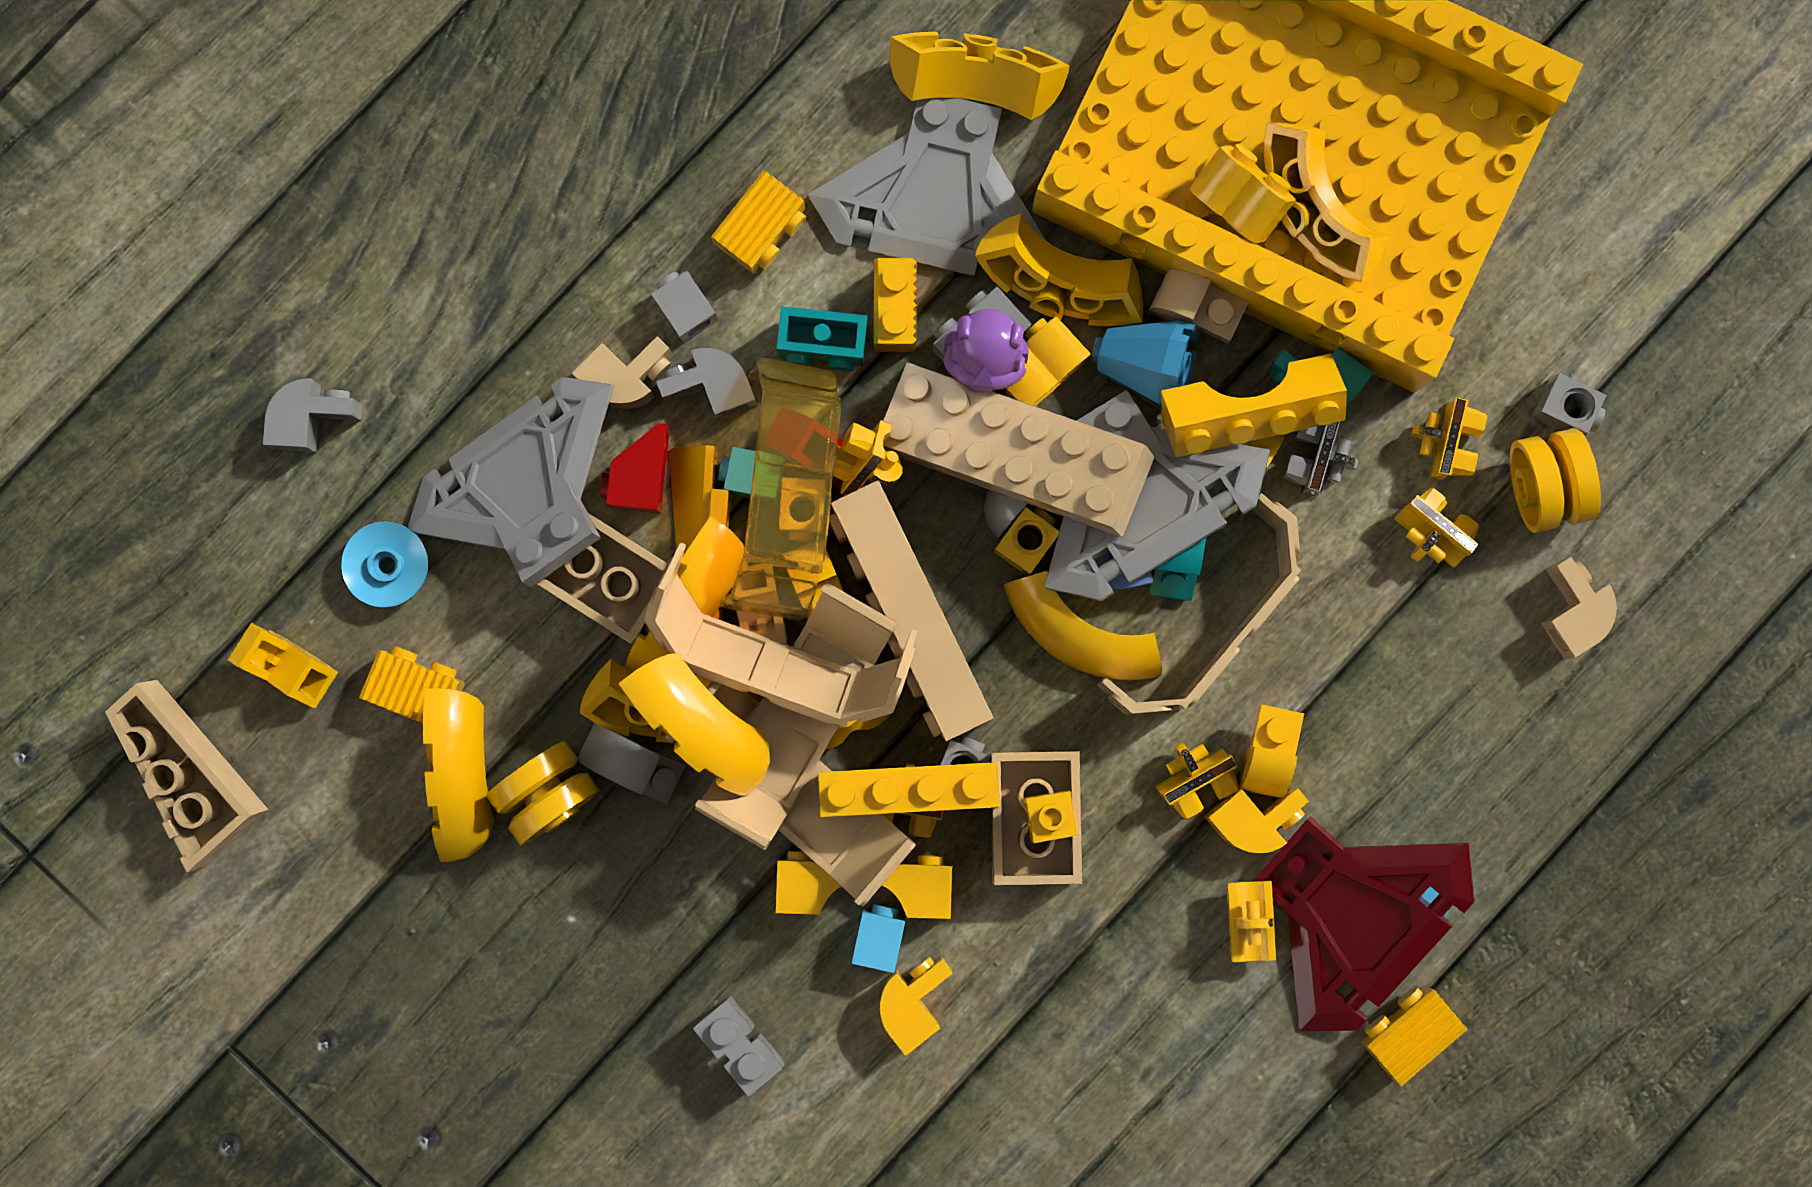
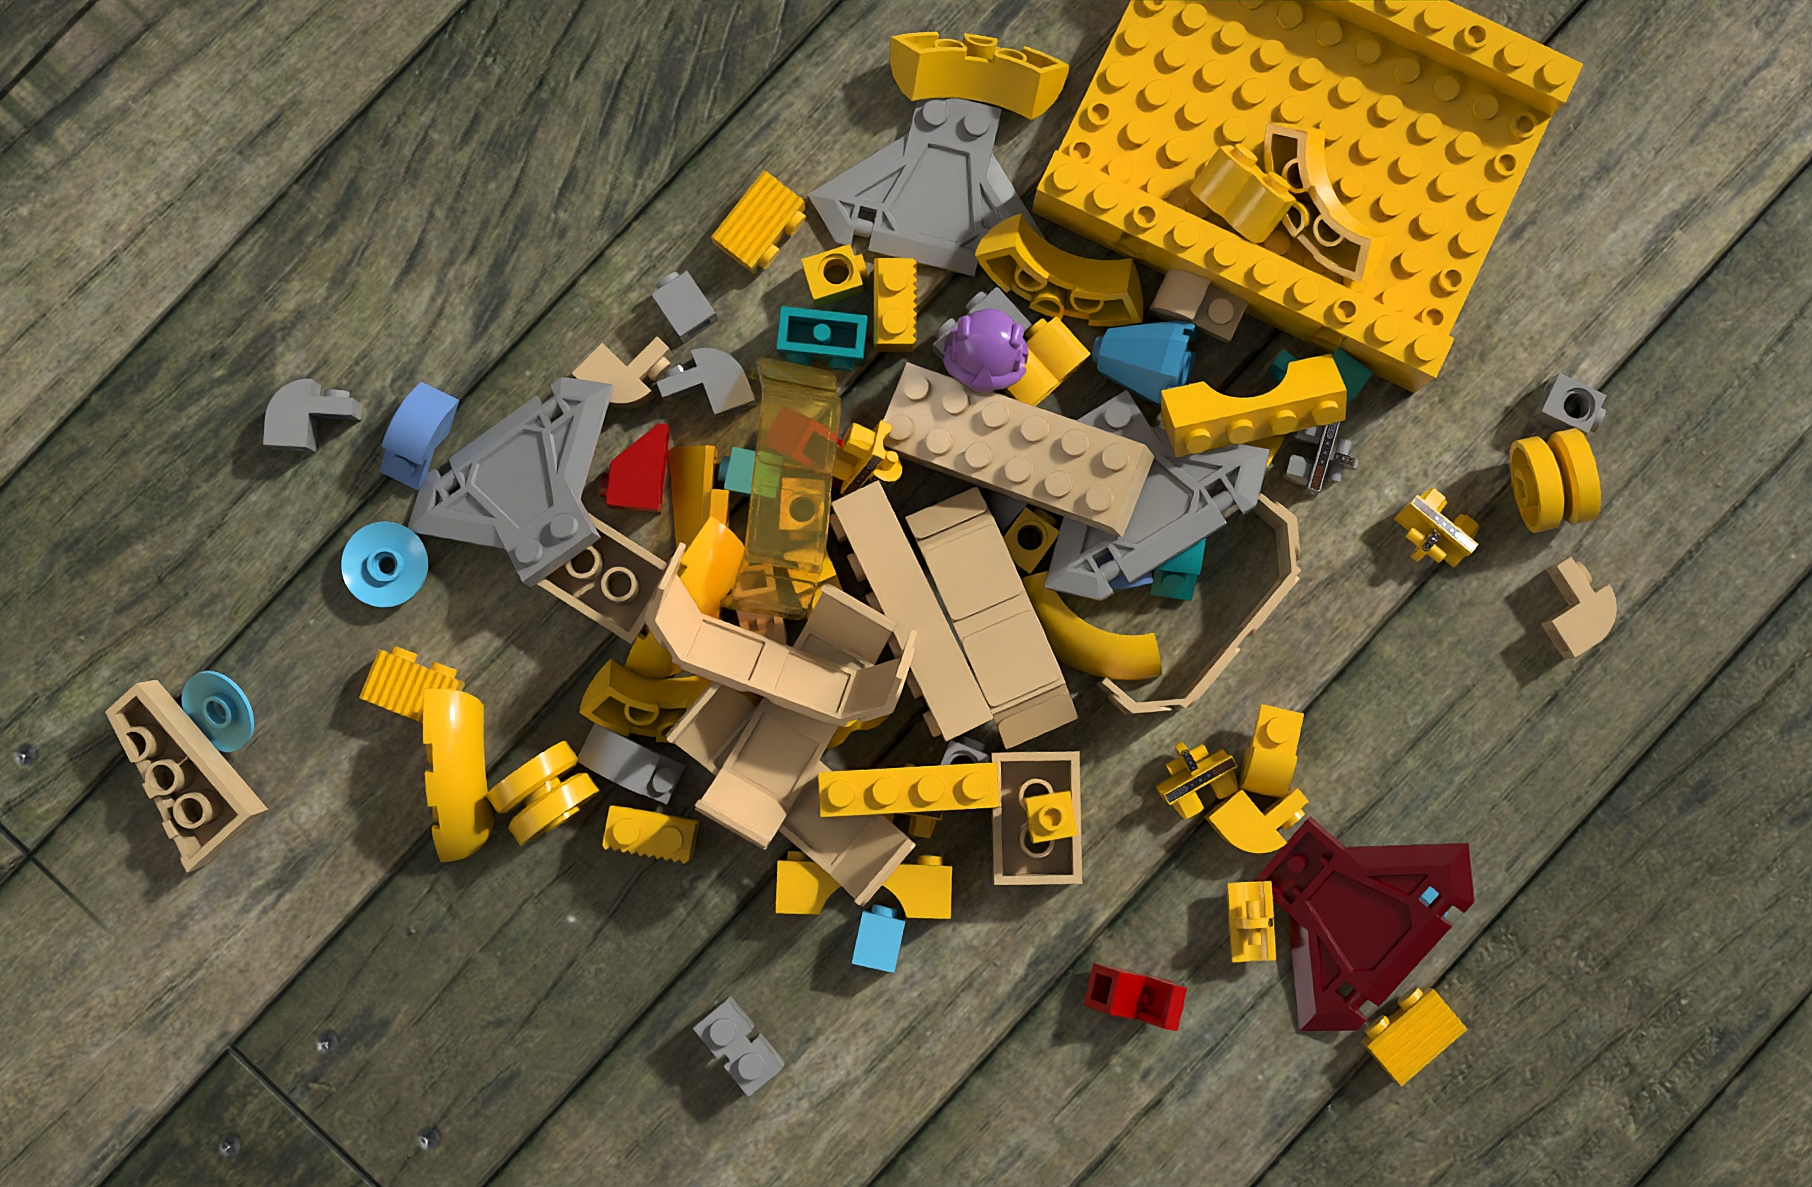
yellow brick [228,623,338,709] -> none
yellow brick [618,653,770,796] -> none
yellow brick [880,956,953,1056] -> none
yellow hips [1411,397,1488,480] -> none
none -> medium azure dish [181,671,254,752]
none -> medium blue brick [379,382,459,490]
none -> yellow brick [602,805,700,864]
none -> yellow brick [801,244,869,307]
none -> tan windscreen [905,486,1078,750]
none -> red brick [1083,963,1187,1031]

